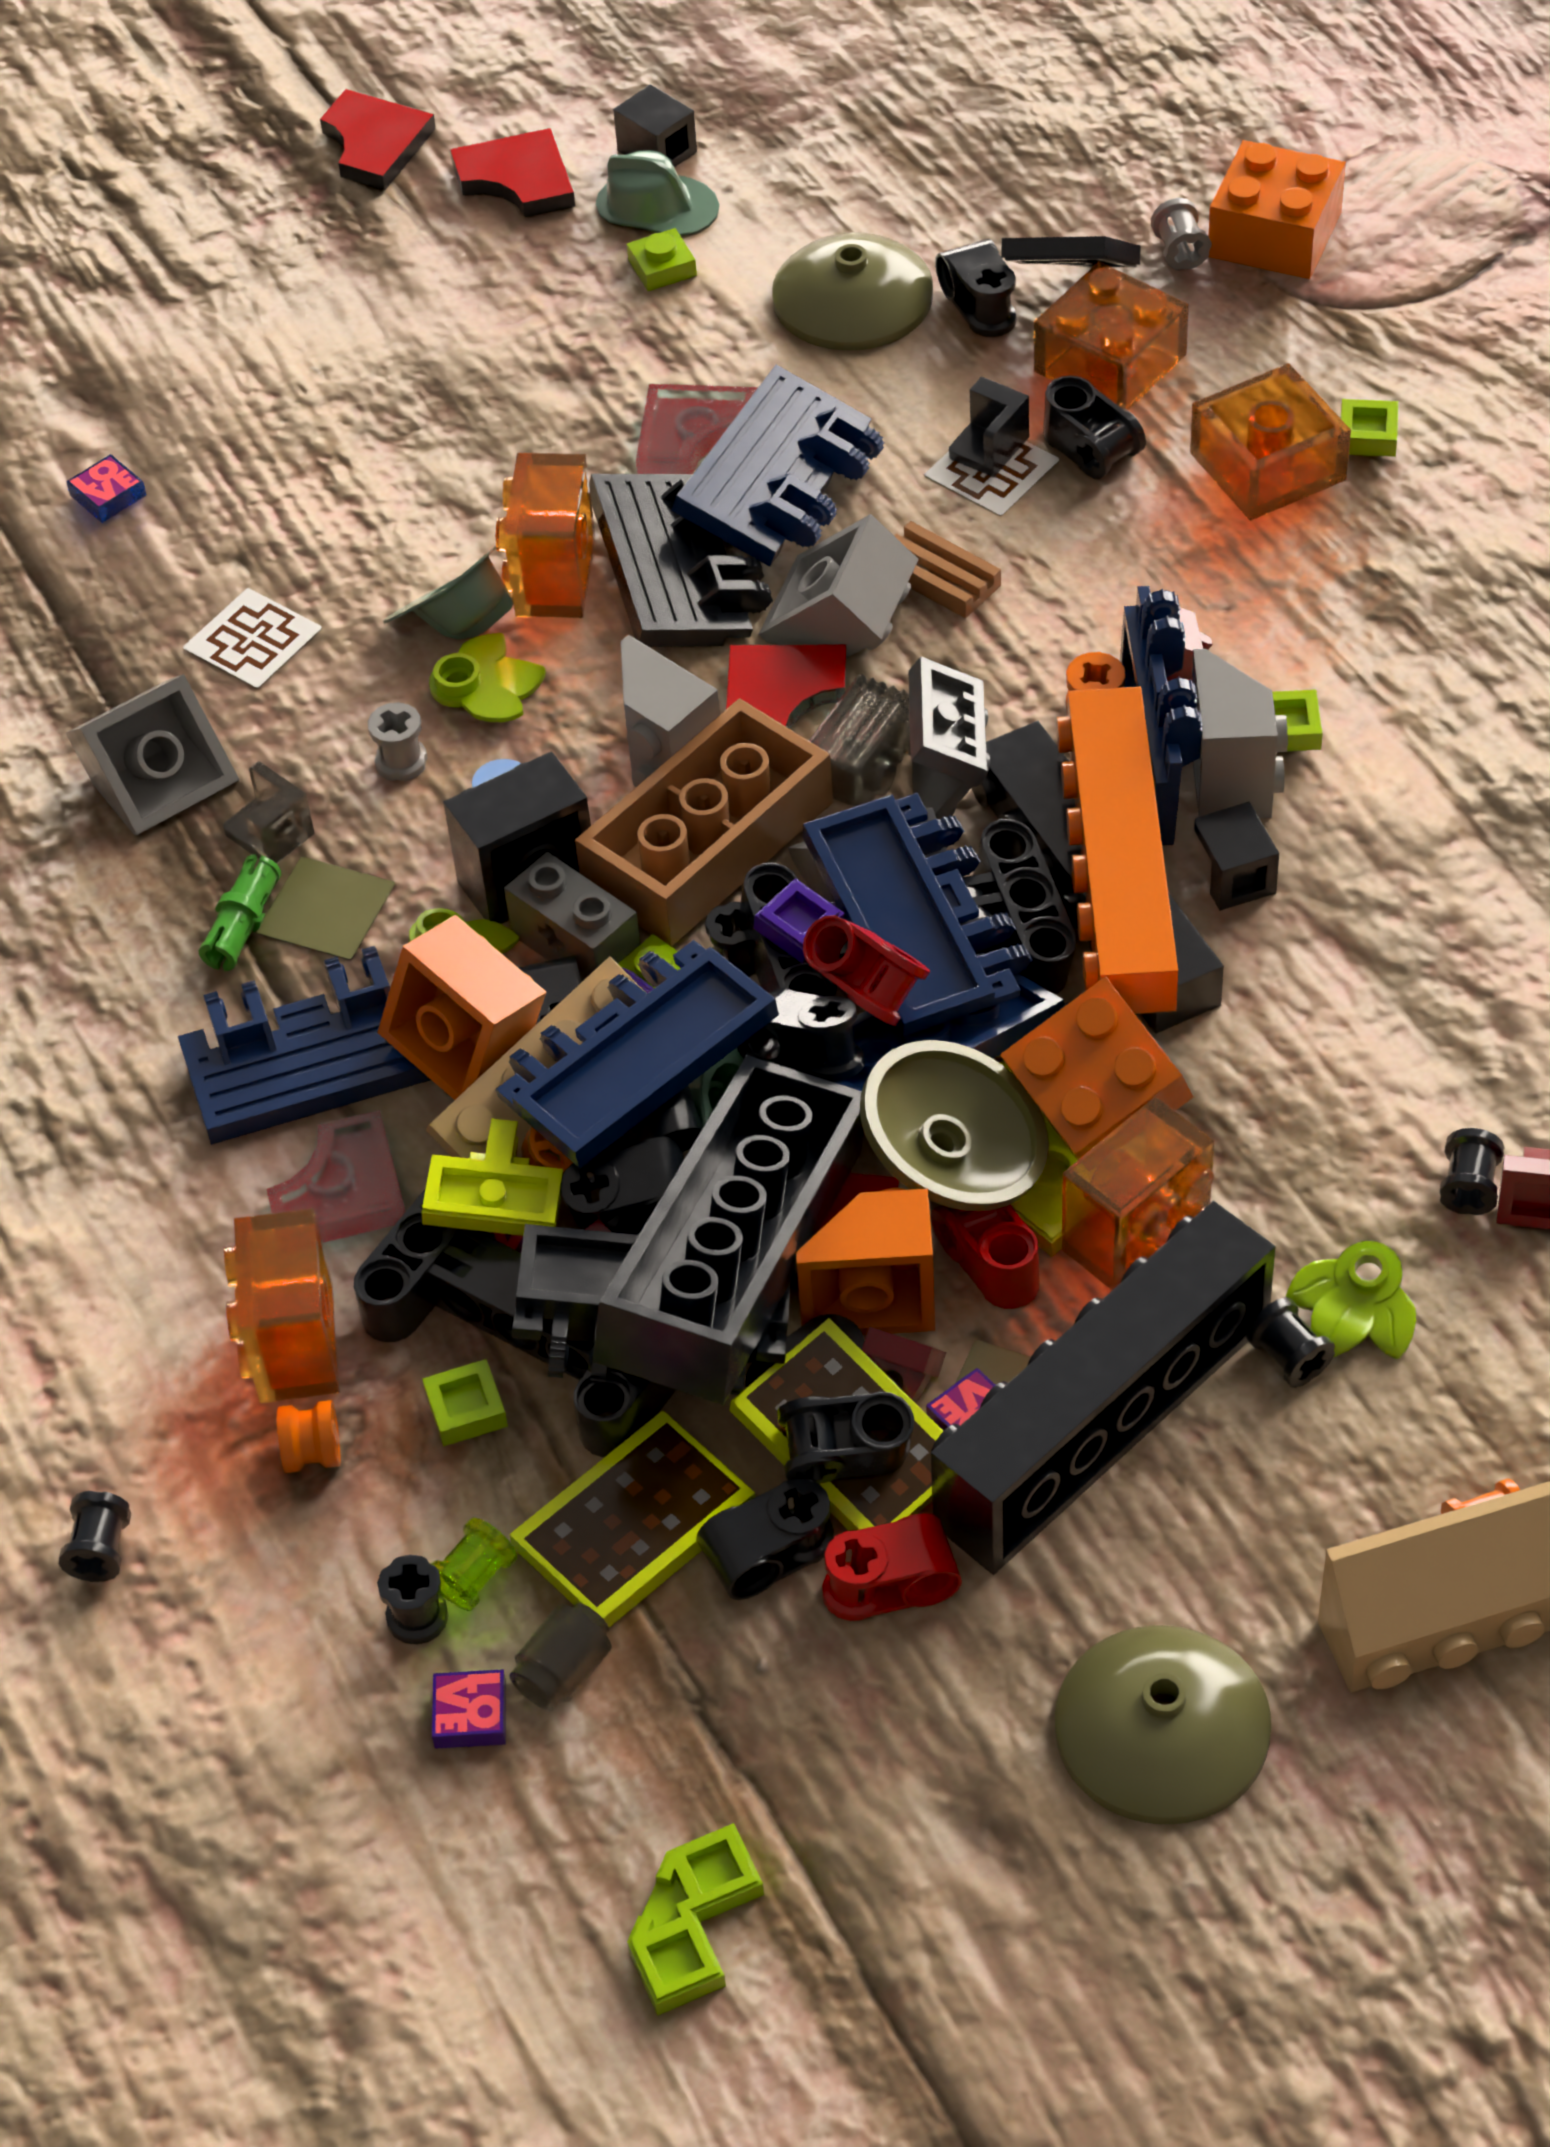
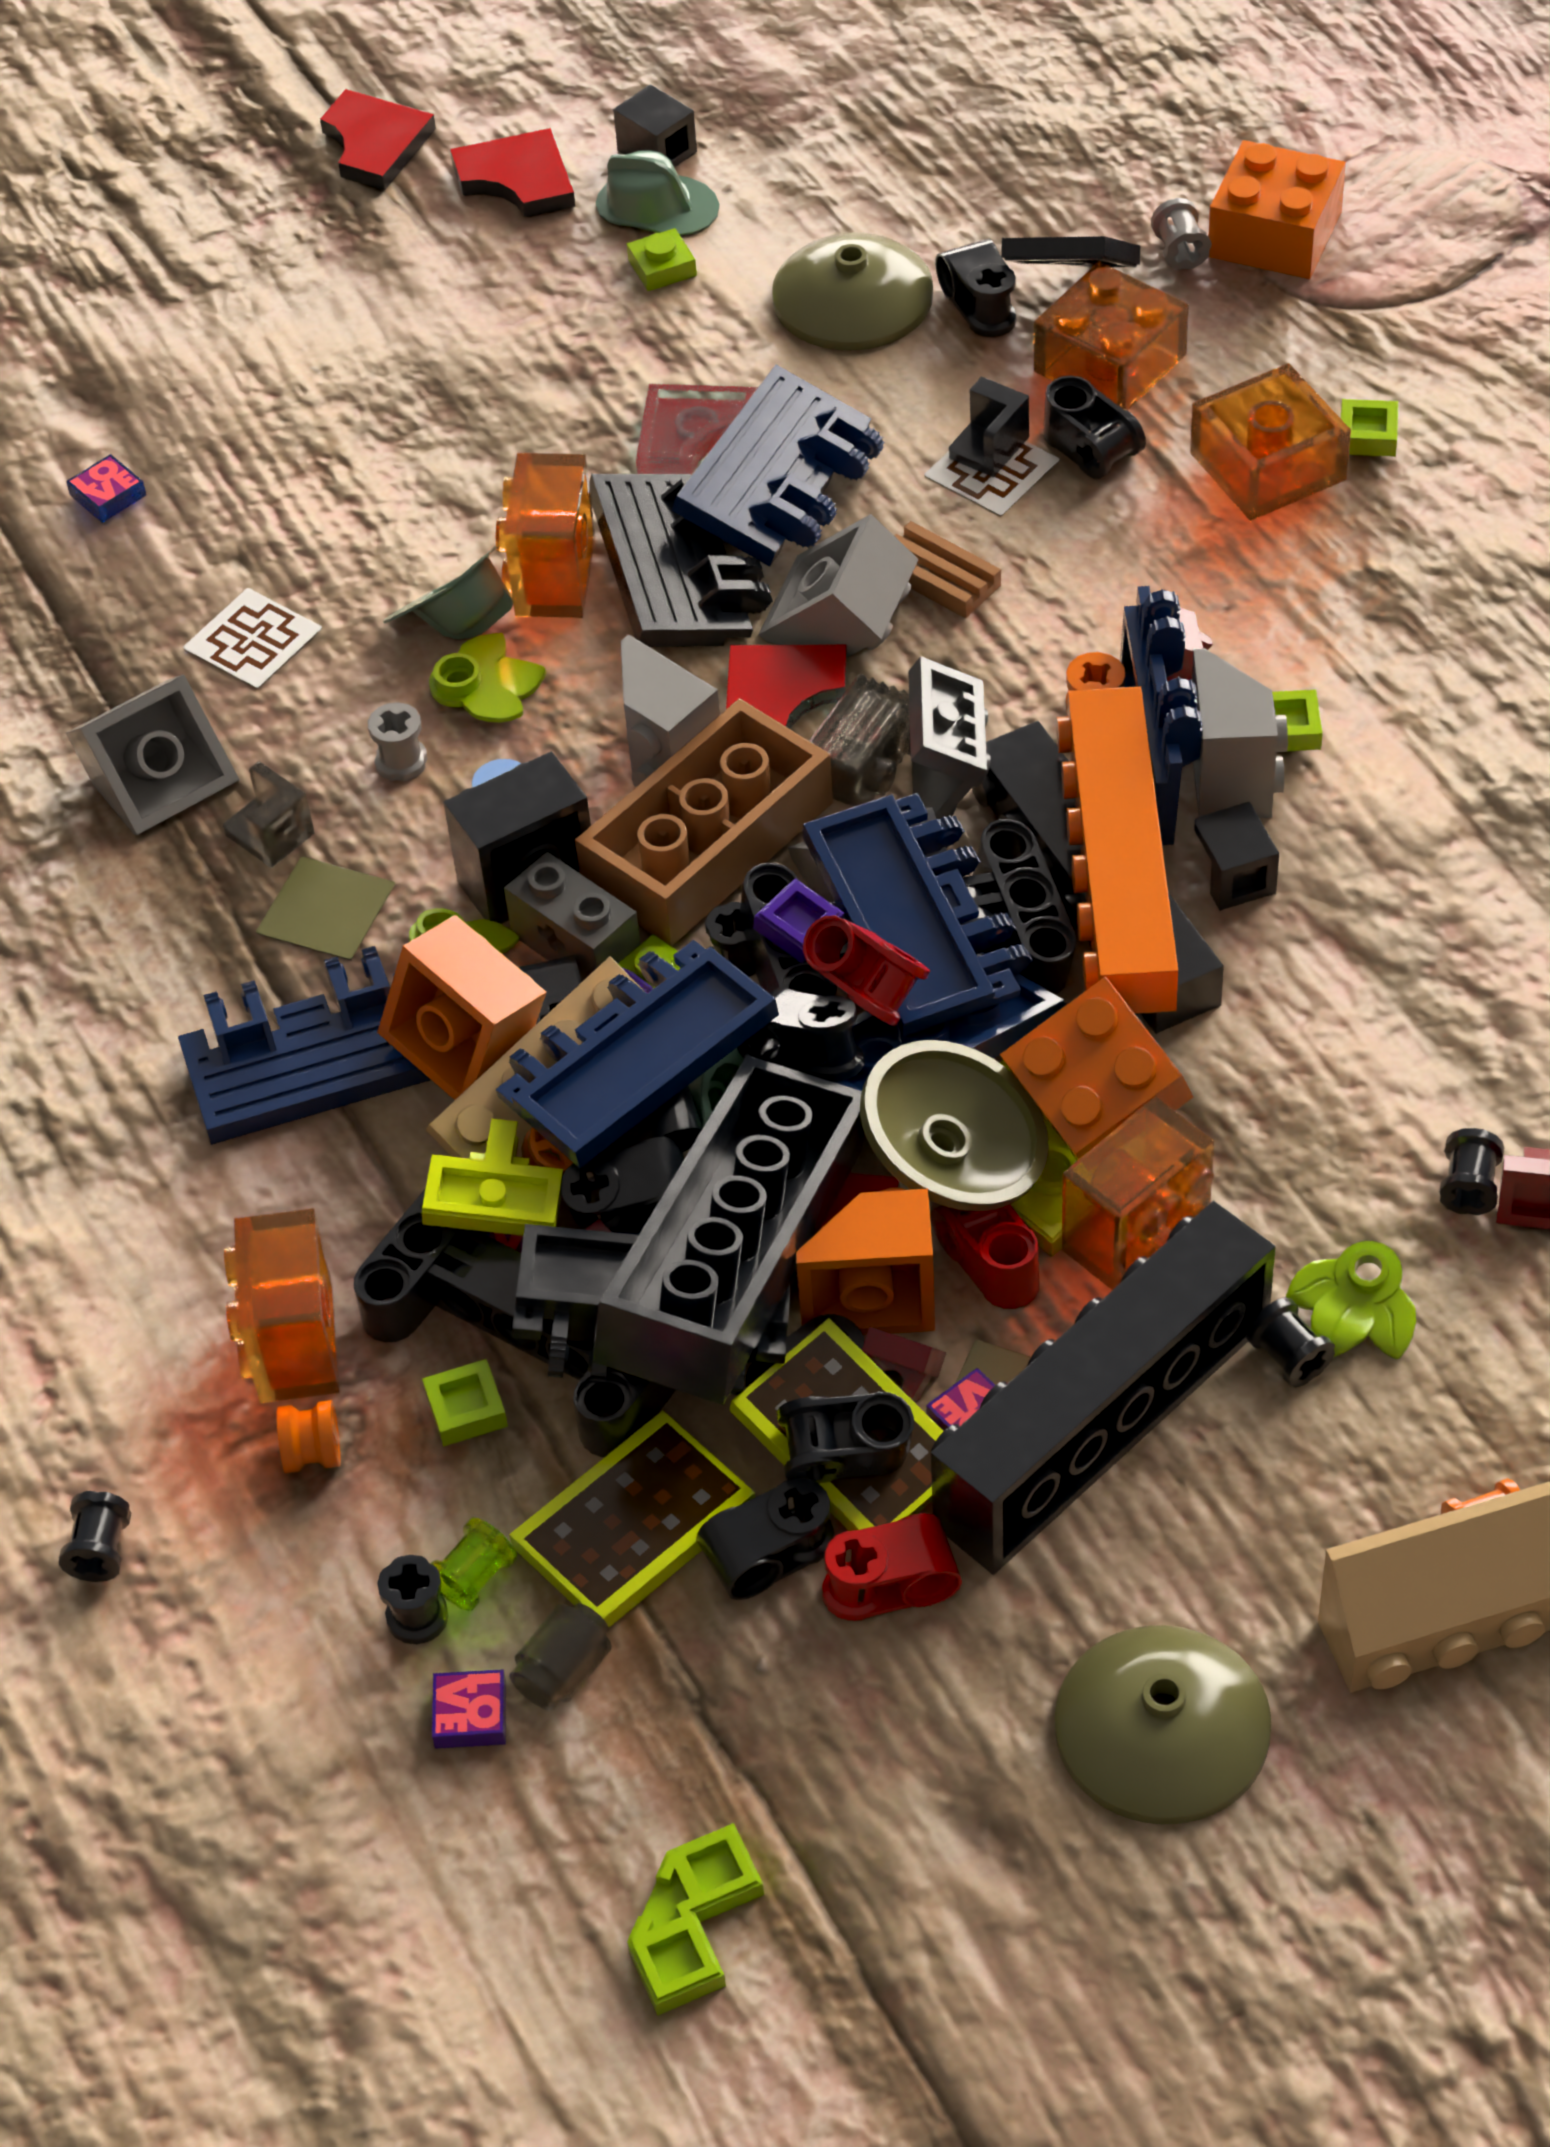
bright green pin [198,854,281,971] -> none
clear light blue tile [266,1110,406,1253] -> none

